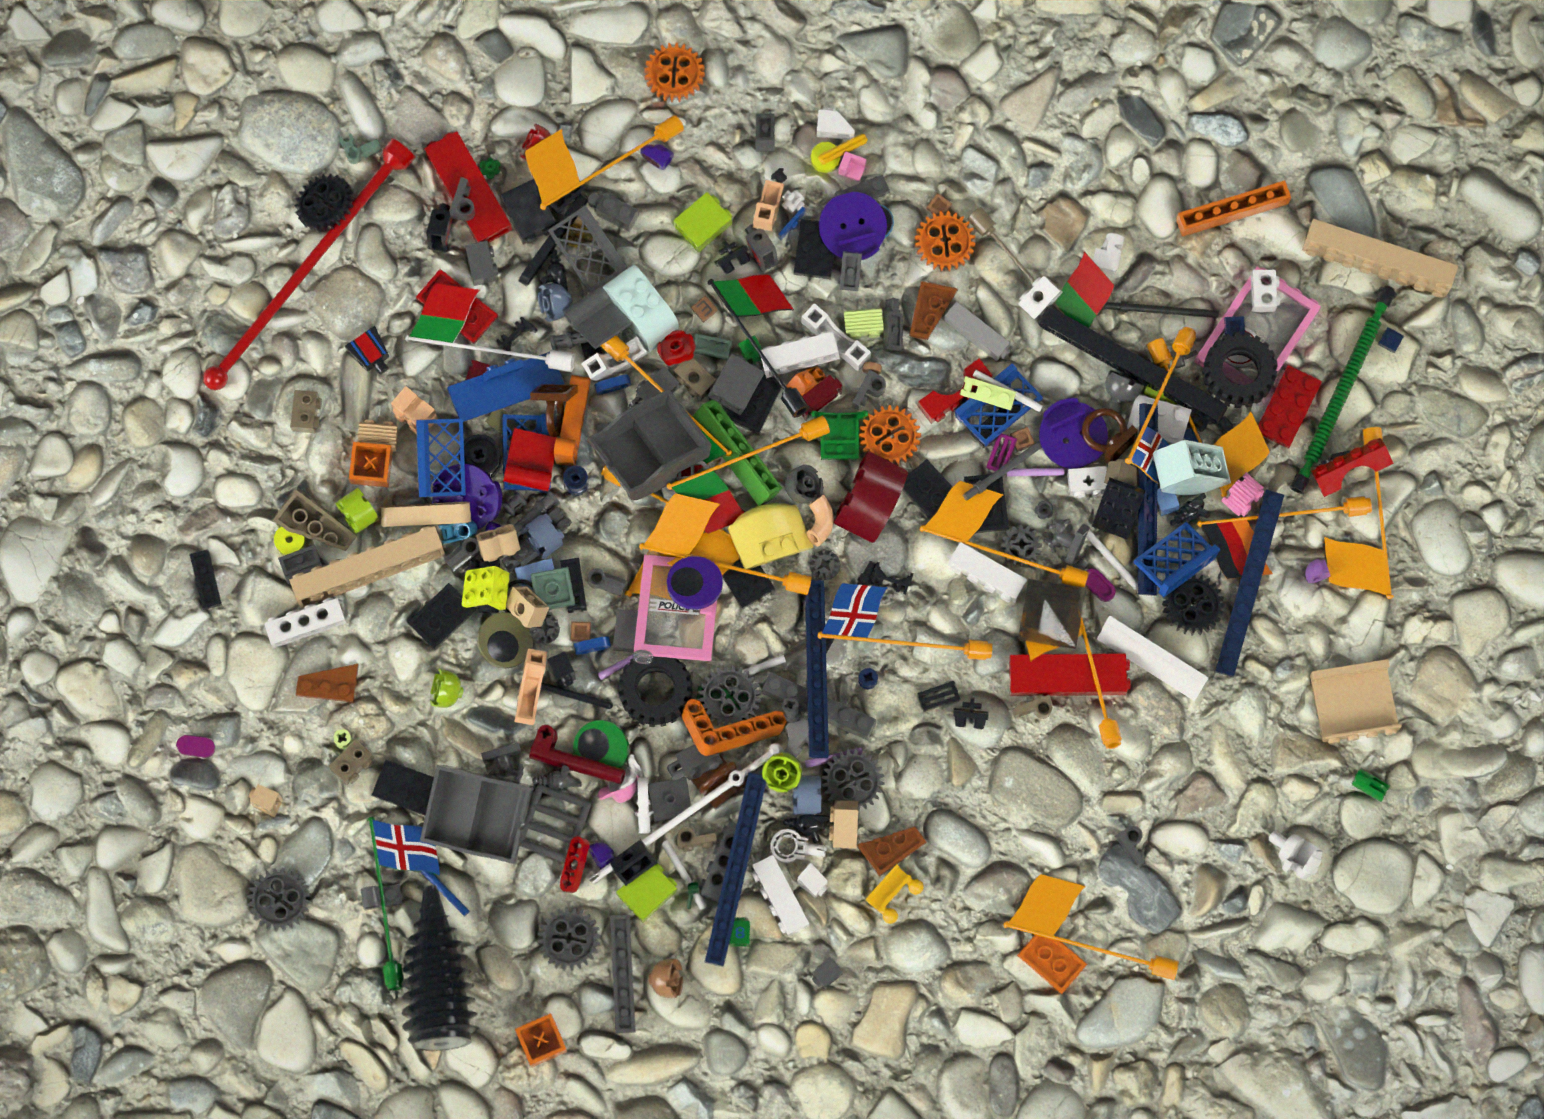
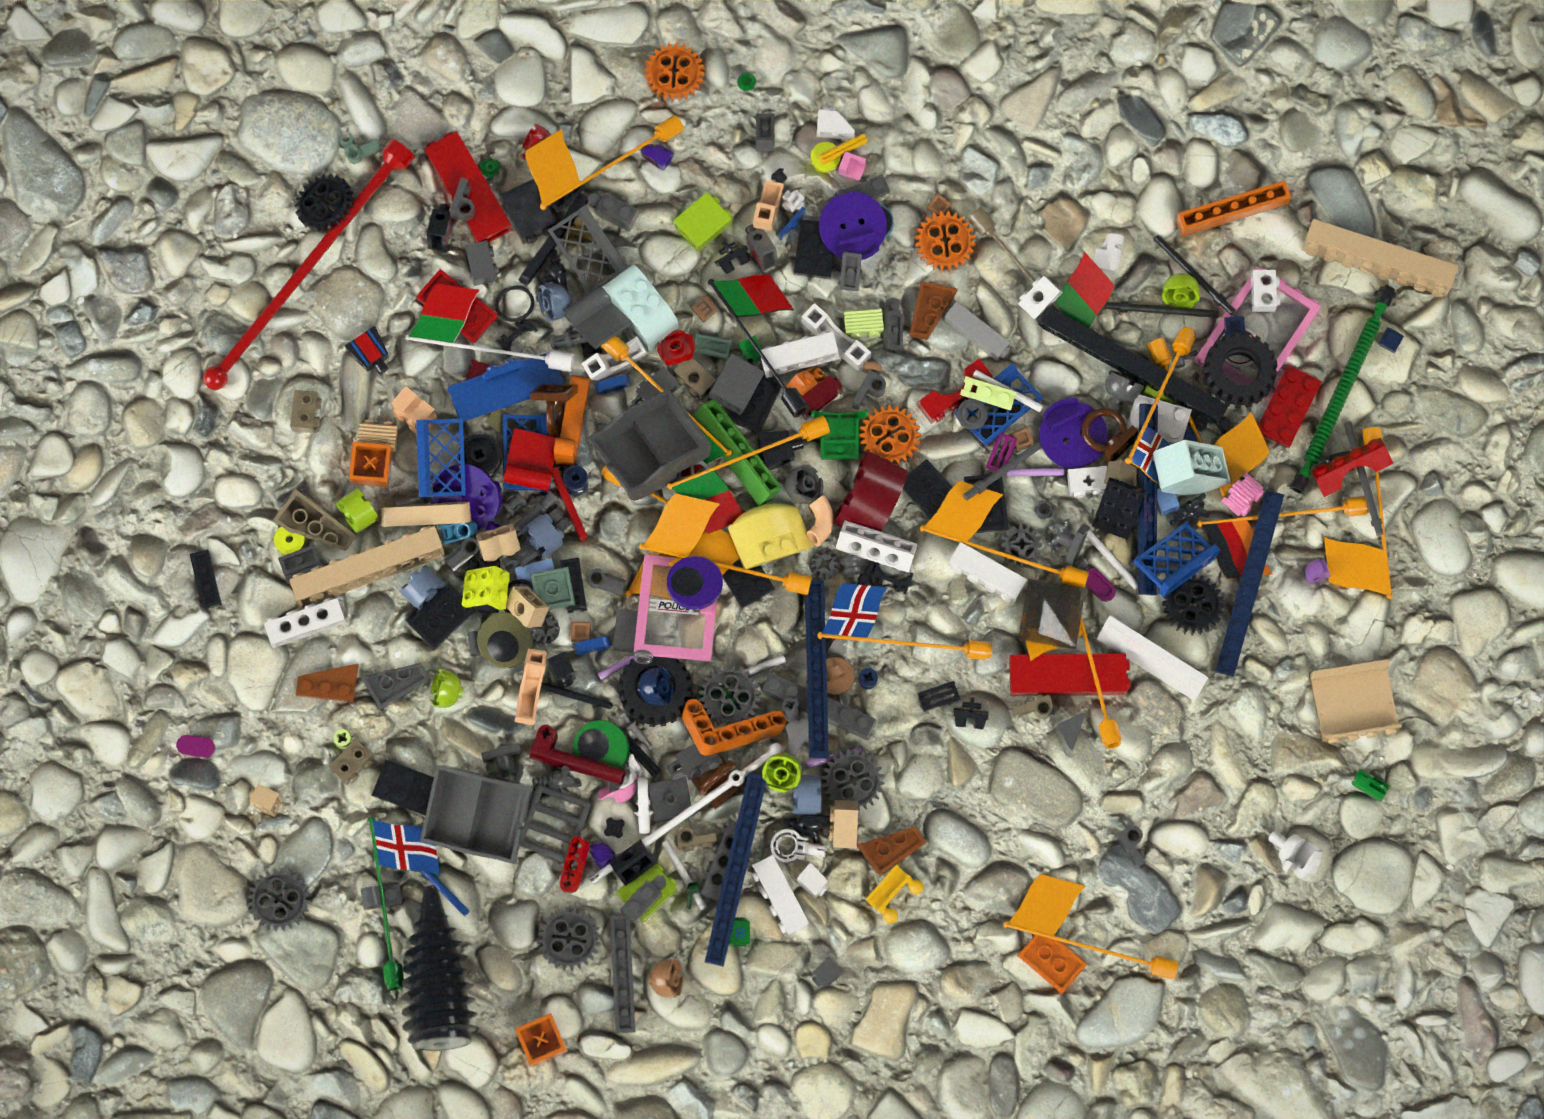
none -> dark grey wing [361,663,430,710]
none -> sand blue brick [399,565,445,611]
none -> dark grey pin [467,631,481,656]
none -> black tyre [495,286,535,322]
none -> red tile [552,467,588,542]
none -> black plate [604,817,625,838]
none -> light grey piece [619,712,653,750]
none -> dark grey brick [620,875,666,925]
none -> black axle [623,730,661,778]
none -> dark blue cylinder [638,667,673,706]
none -> green plate [737,73,756,91]
none -> black torso [758,431,804,471]
none -> medium nougat tile [826,657,854,696]
none -> white brick [836,521,918,573]
none -> dark grey wheel [840,556,862,576]
none -> dark grey gear [957,399,987,430]
none -> dark grey slope [1054,713,1085,757]
none -> black bar [1154,234,1236,315]
none -> lime cylinder [1162,273,1200,308]
none -> dark grey bar [1344,421,1384,536]

